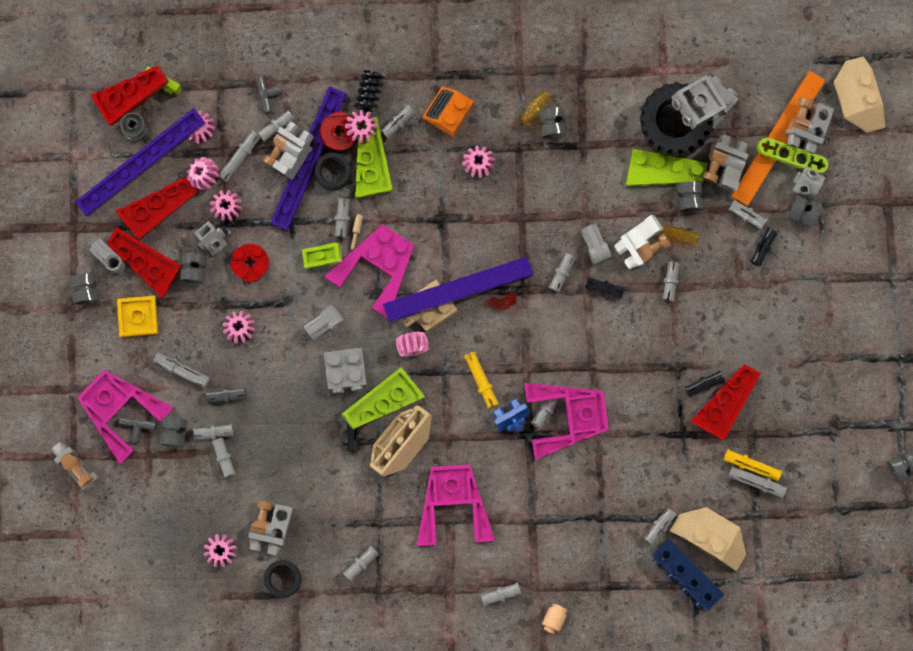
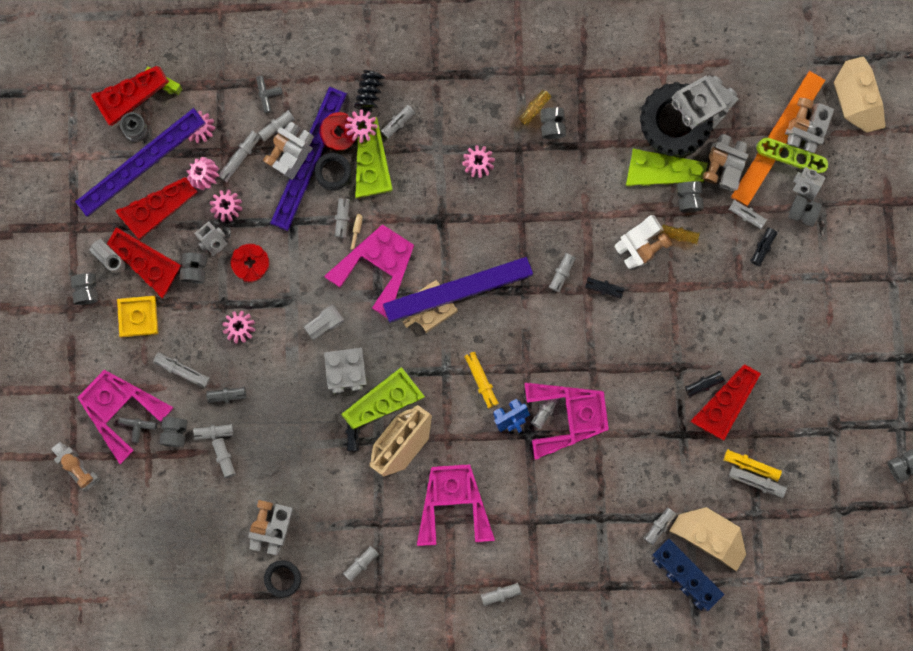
bright pink gear [204,534,237,567] -> none
lime plate [302,242,342,269] -> none
bright pink gear [396,331,429,357] -> none
orange slope [422,86,474,137] -> none
clear red arm [489,293,517,310] -> none
light nougat brick [542,604,567,634] -> none
light grey piece [581,224,612,265] -> none
light grey pin [662,261,680,301] -> none

